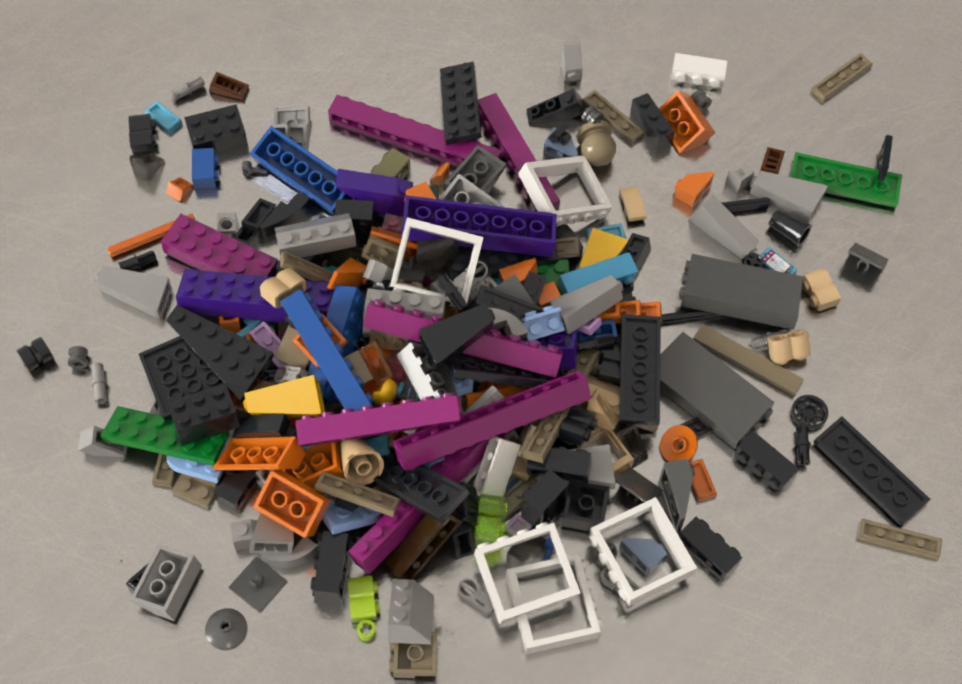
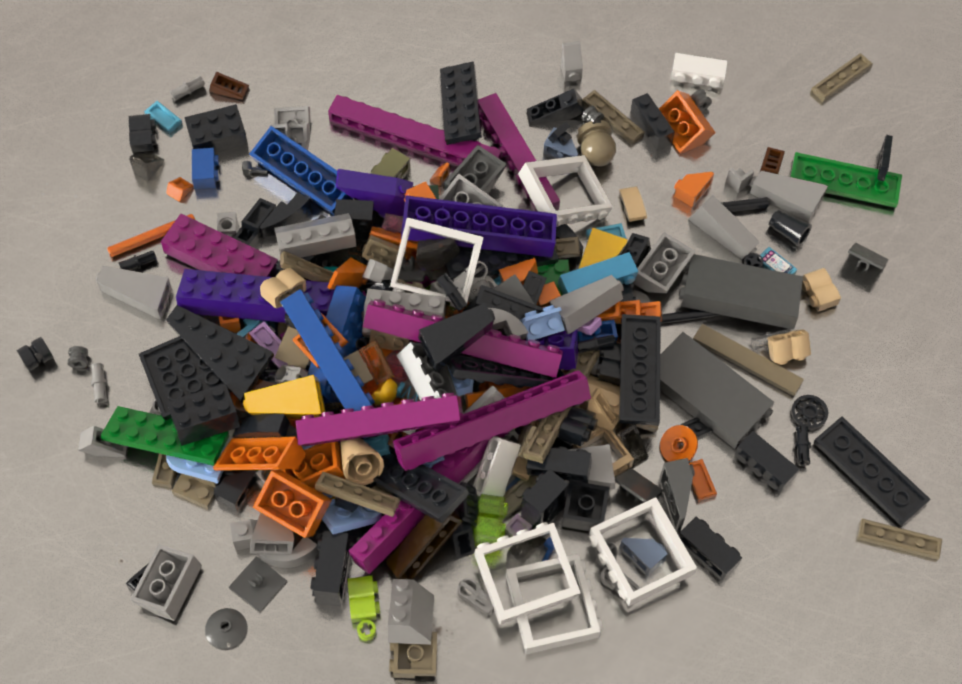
none -> light grey slope [633,232,696,293]

